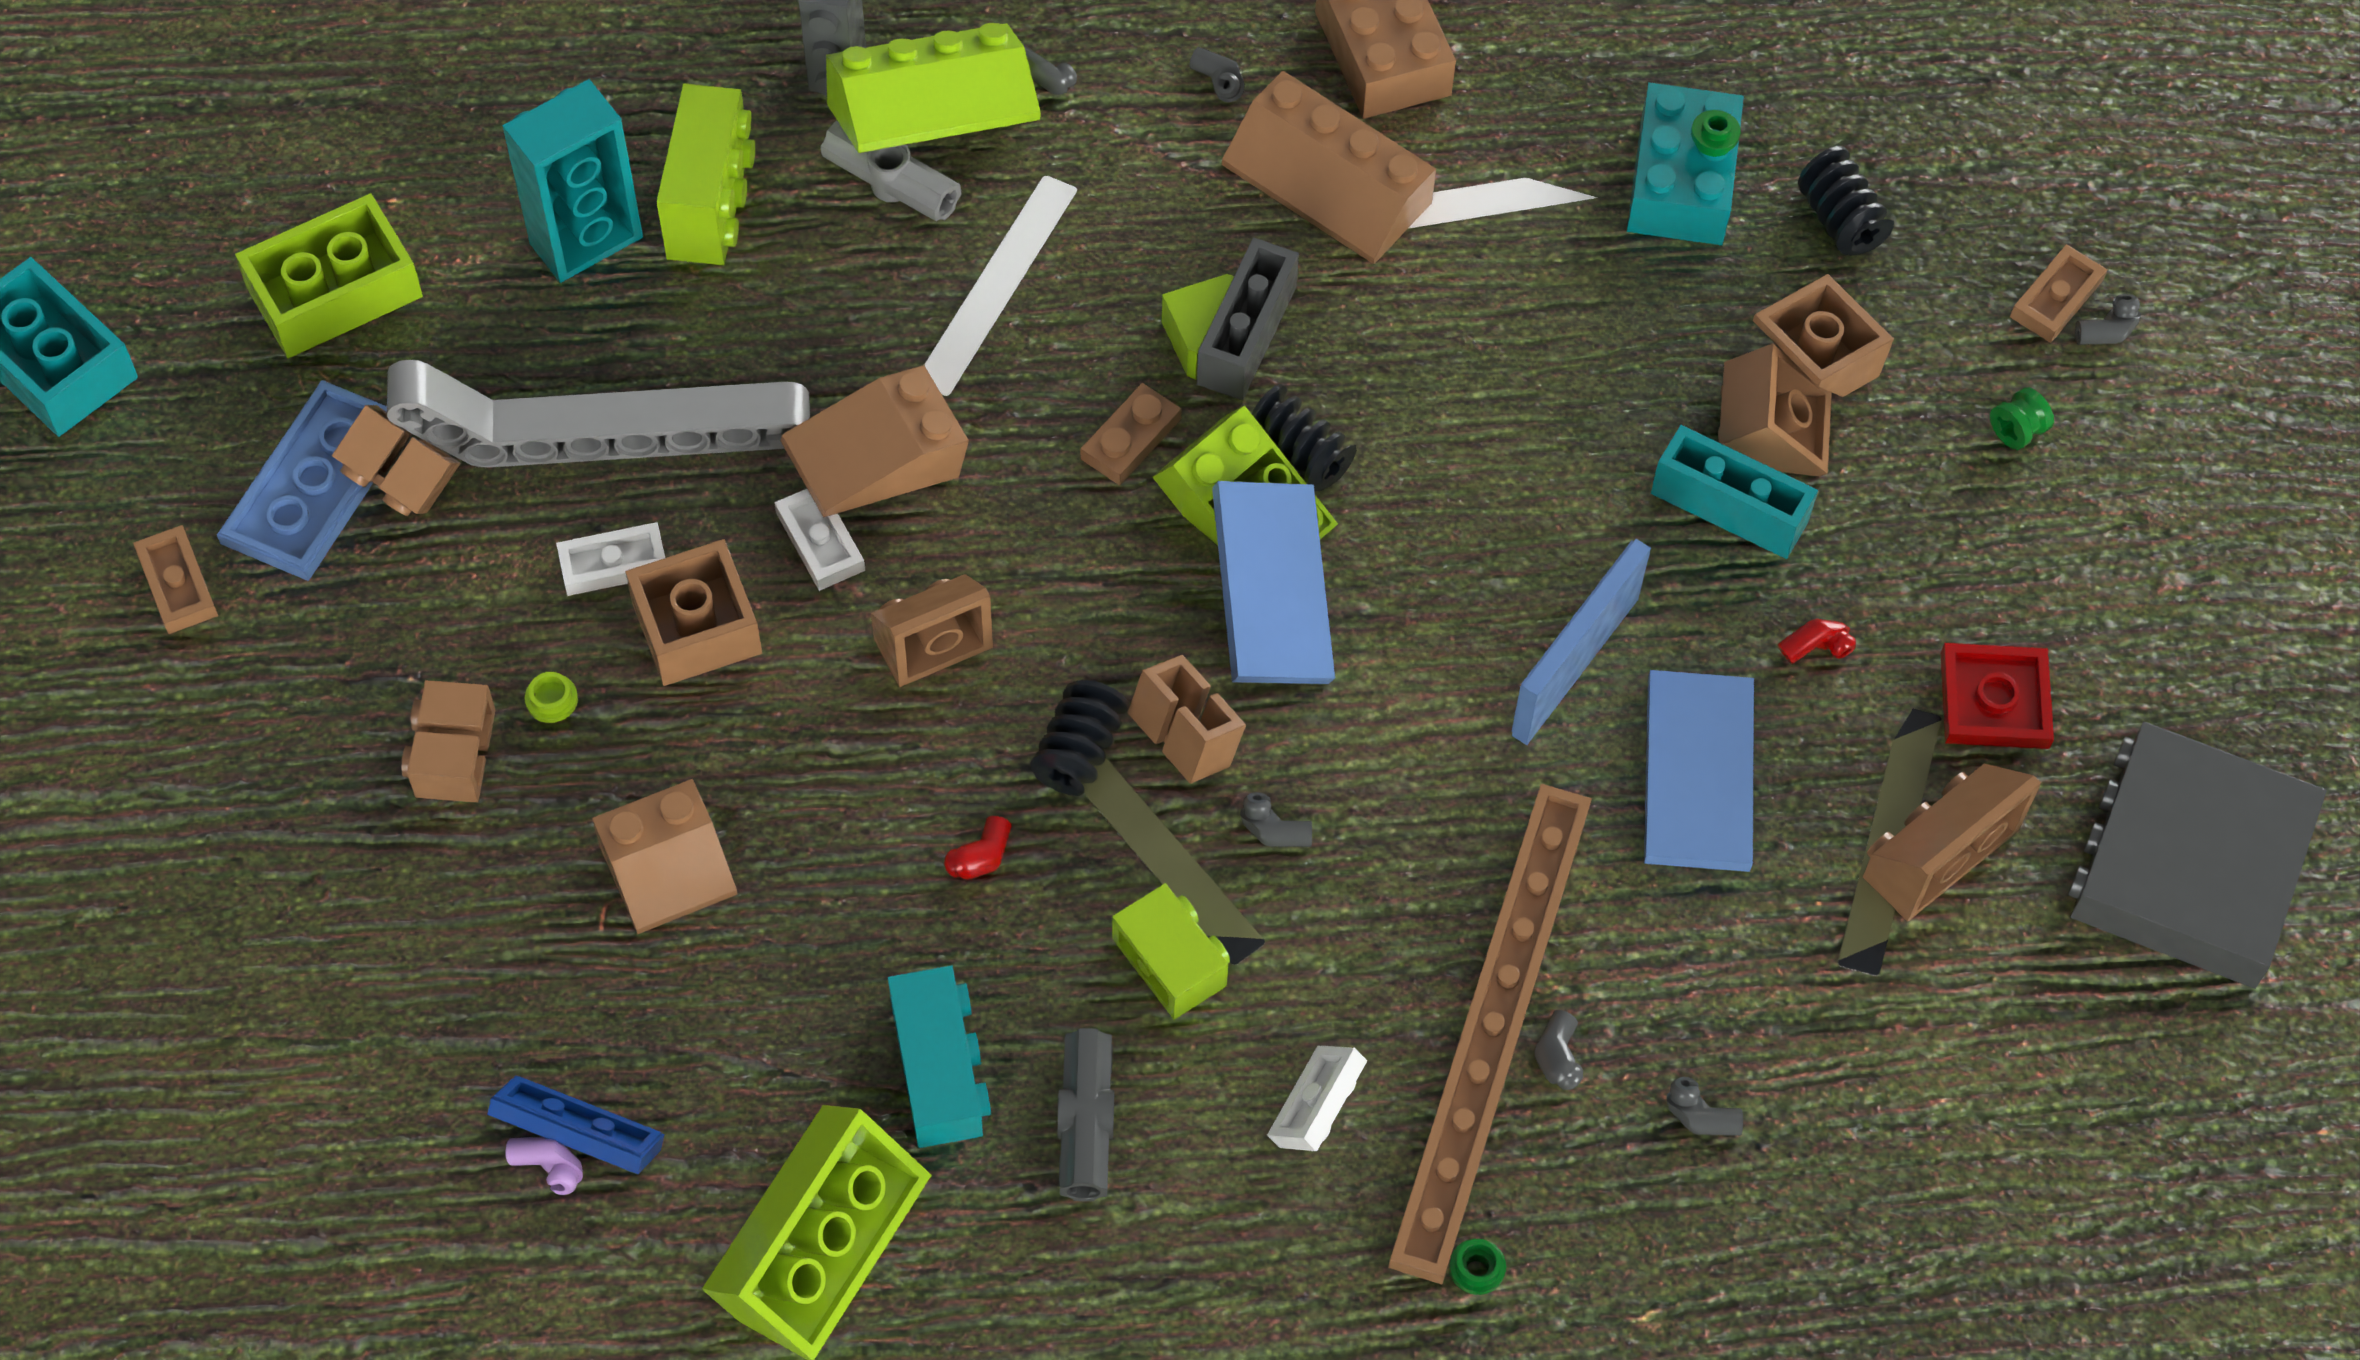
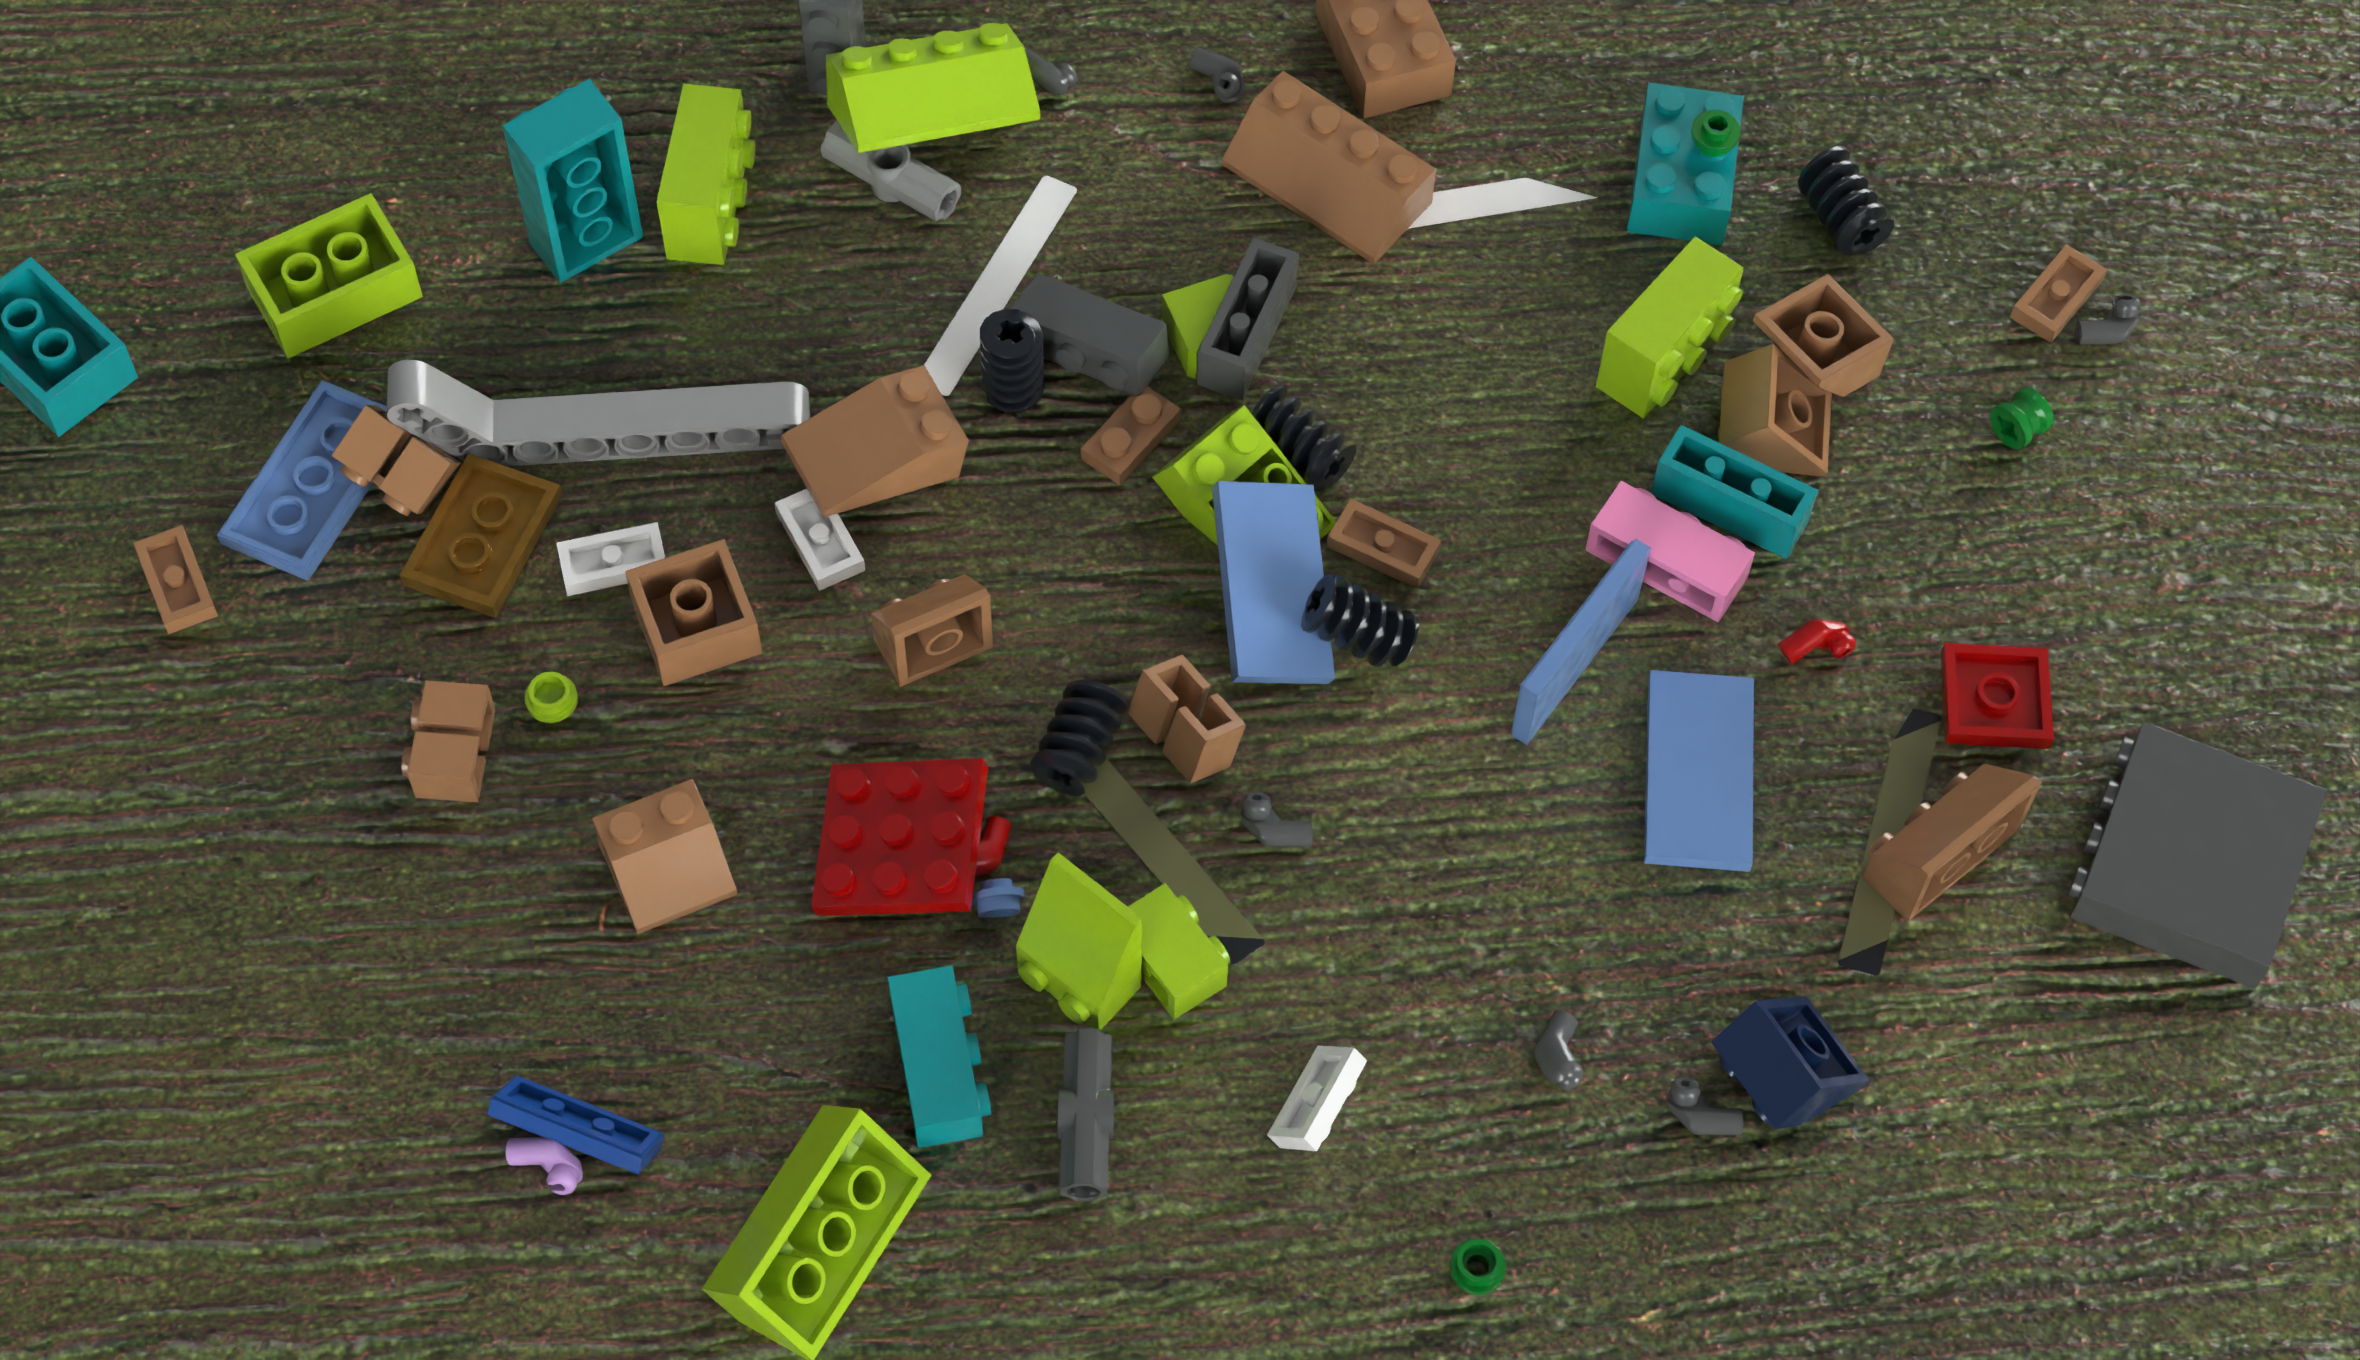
medium nougat plate [1388,784,1592,1285] -> none
none -> pearl gold plate [400,453,563,618]
none -> red plate [811,758,988,916]
none -> medium blue plate [972,878,1025,918]
none -> black piece [980,309,1044,413]
none -> dark grey brick [1010,273,1169,396]
none -> lime slope [1016,852,1142,1030]
none -> black piece [1301,574,1419,667]
none -> medium nougat plate [1327,499,1442,589]
none -> bright pink brick [1585,481,1755,622]
none -> lime brick [1596,236,1744,419]
none -> dark blue slope [1711,996,1871,1130]

